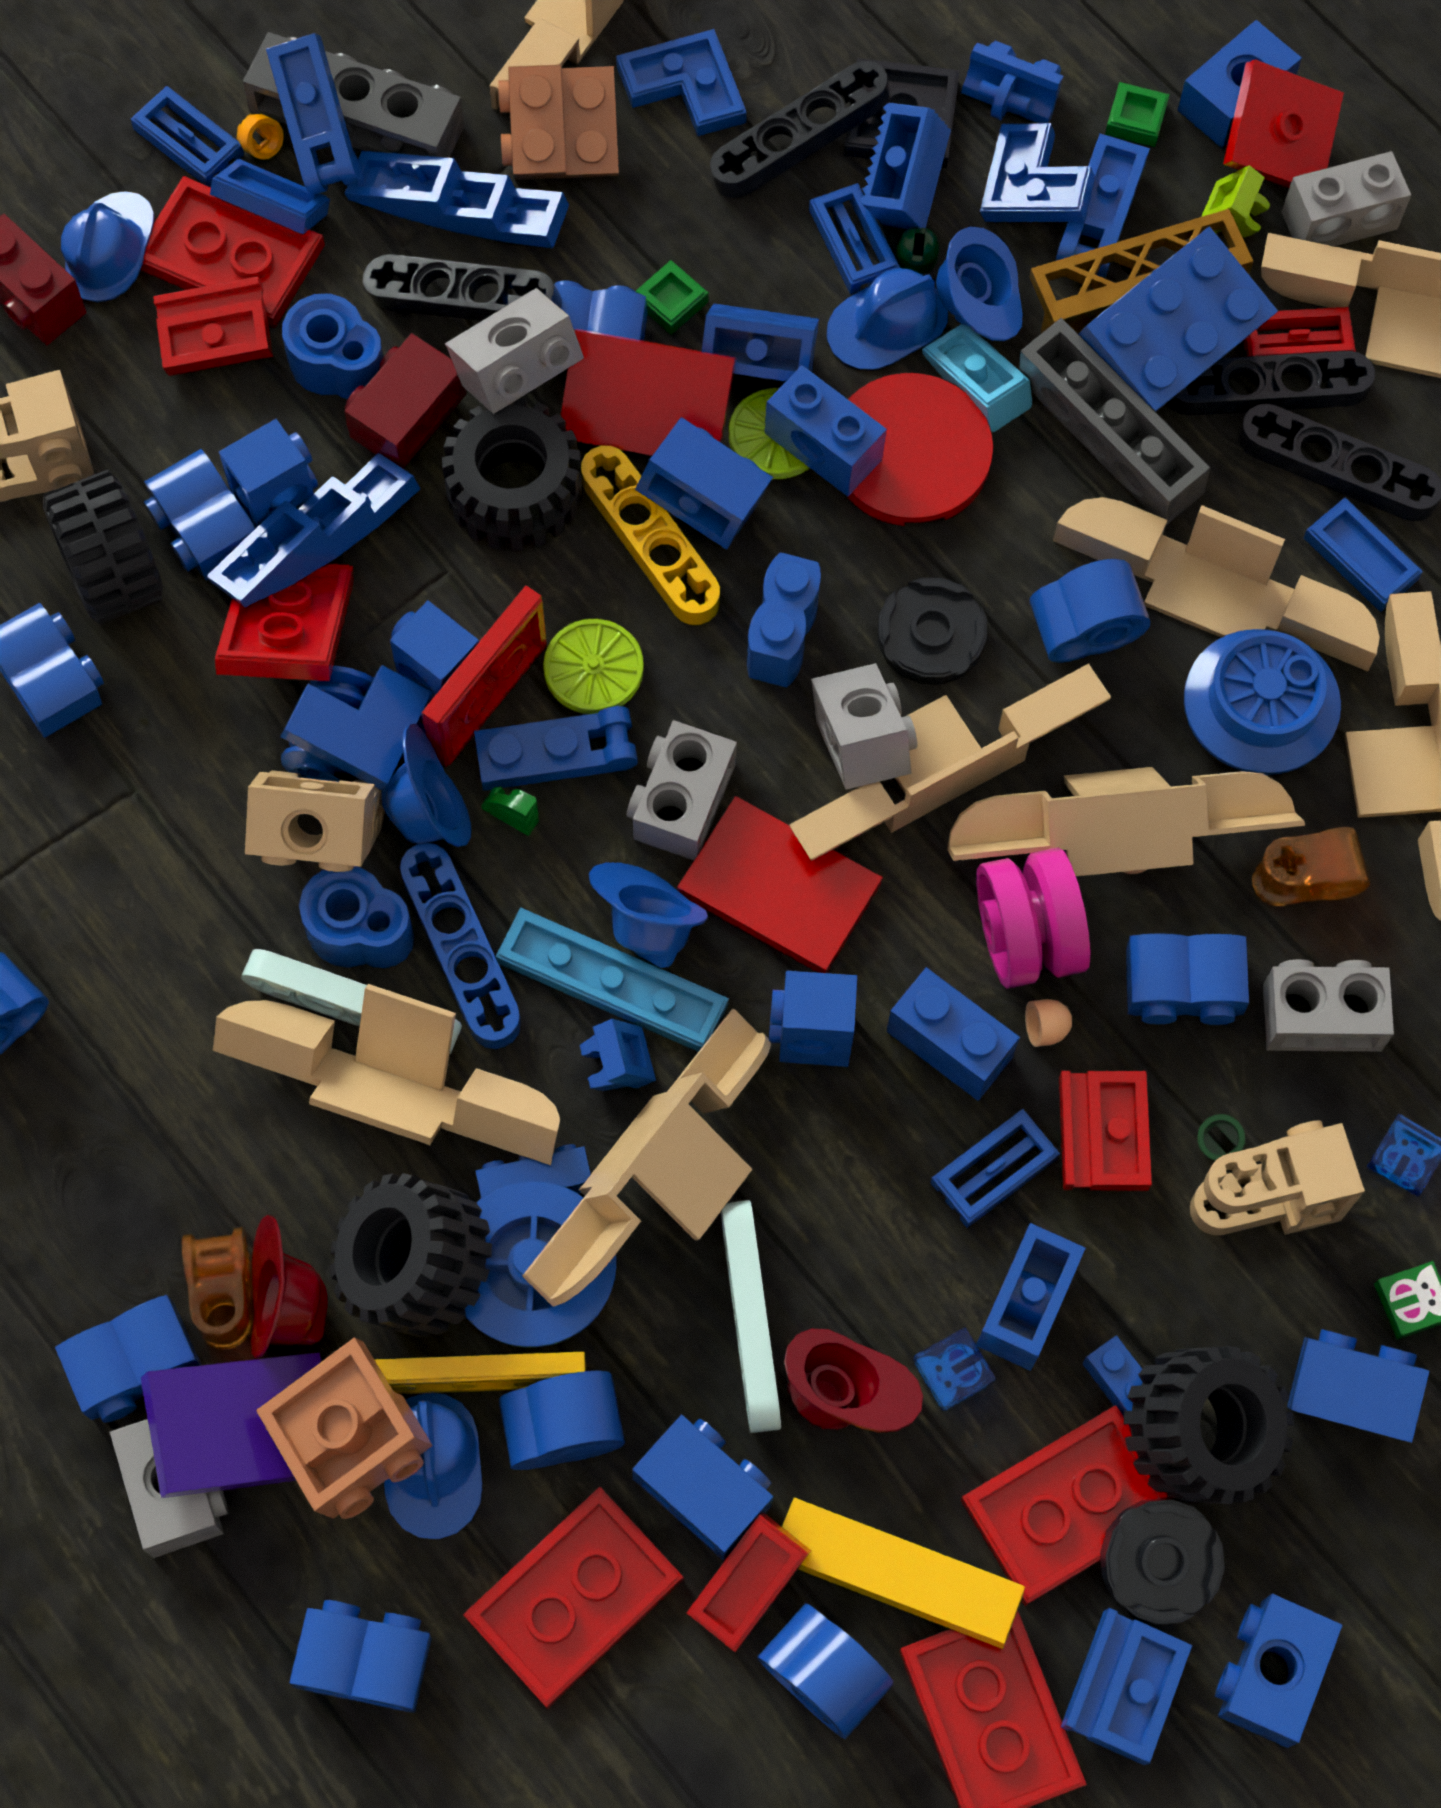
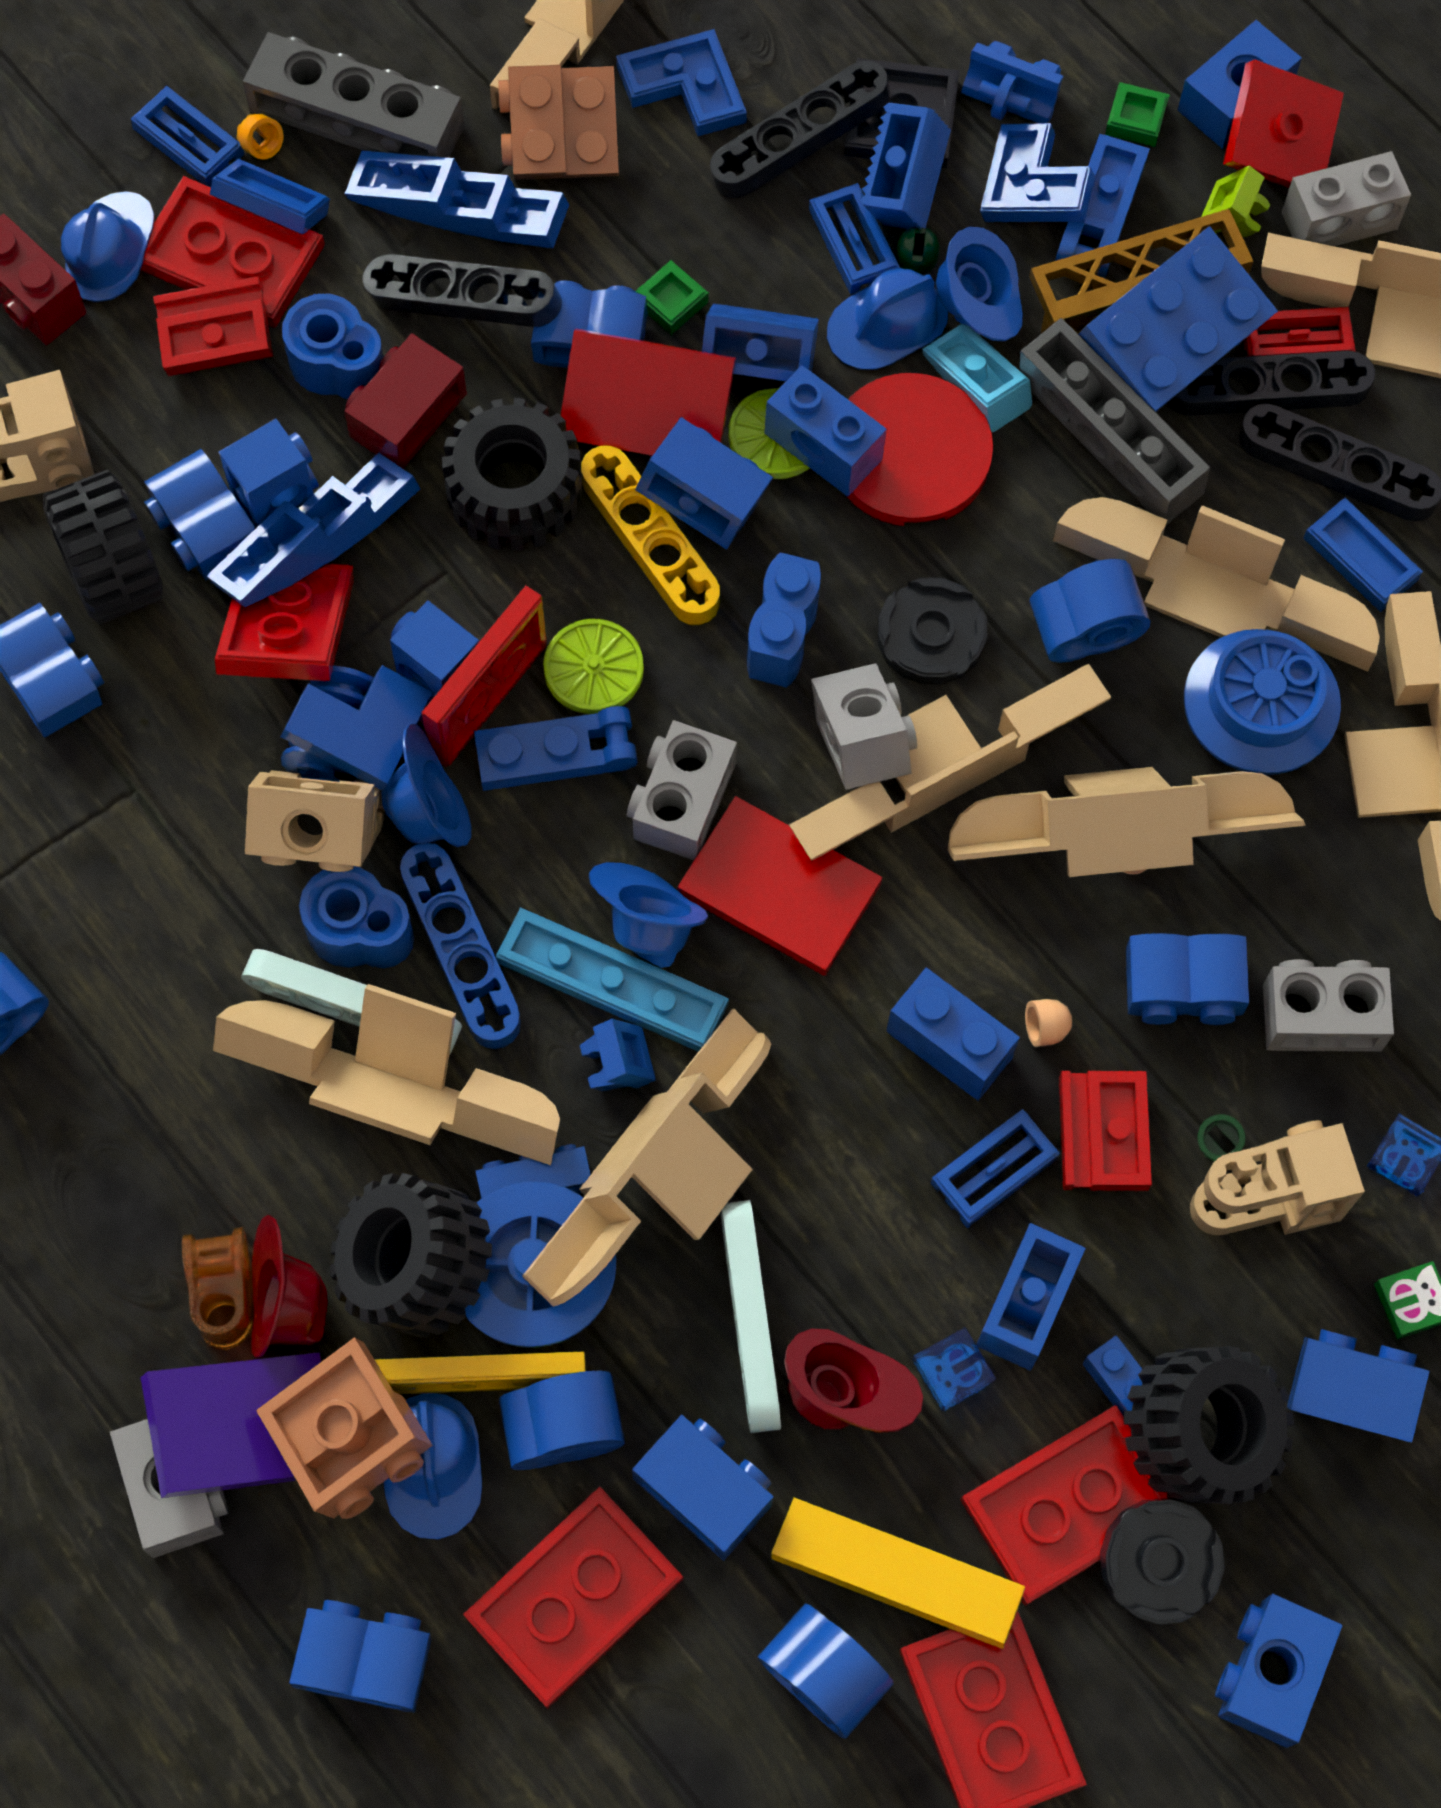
blue brick [55,1295,202,1423] -> none
blue plate [266,33,362,196] -> none
light grey brick [445,288,584,414] -> none
green tile [481,787,539,836] -> none
red tile [687,1512,812,1652] -> none
blue brick [769,971,857,1067] -> none
dark pink wheel [976,847,1090,989] -> none
blue plate [1061,1608,1192,1765] -> none
clear orange piece [1252,827,1370,906] -> none

